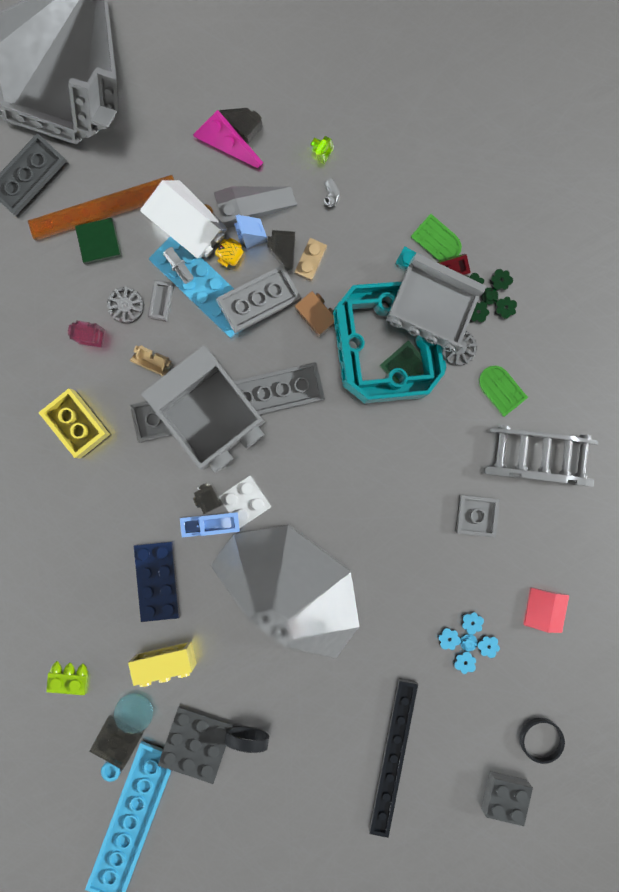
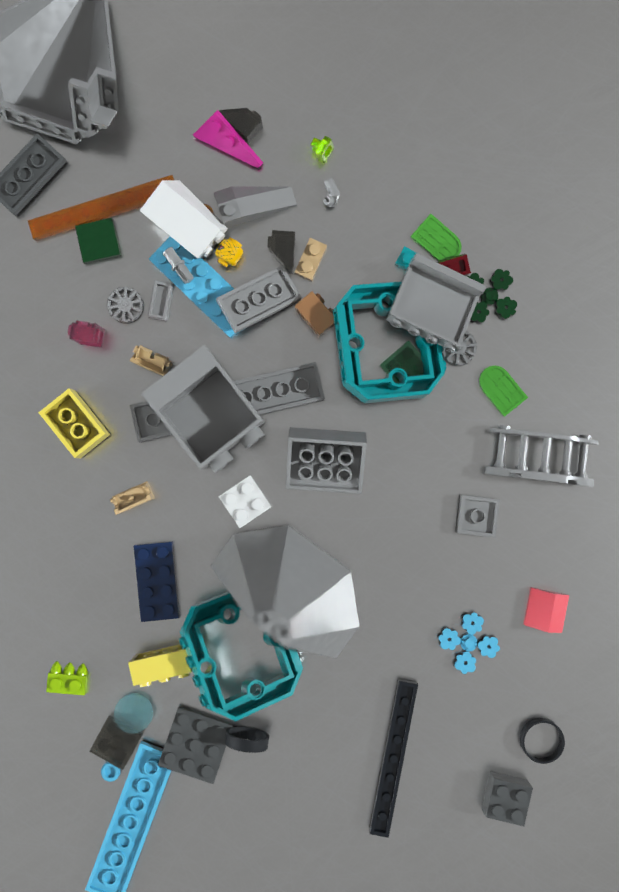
light blue slope [180,512,240,538] -> none
clear smoke brick [193,483,223,514] -> none
light blue slope [234,215,268,249] -> none
none -> tan hinge [110,481,155,515]
none -> teal panel [179,591,303,721]
none -> light grey slope [286,427,367,494]

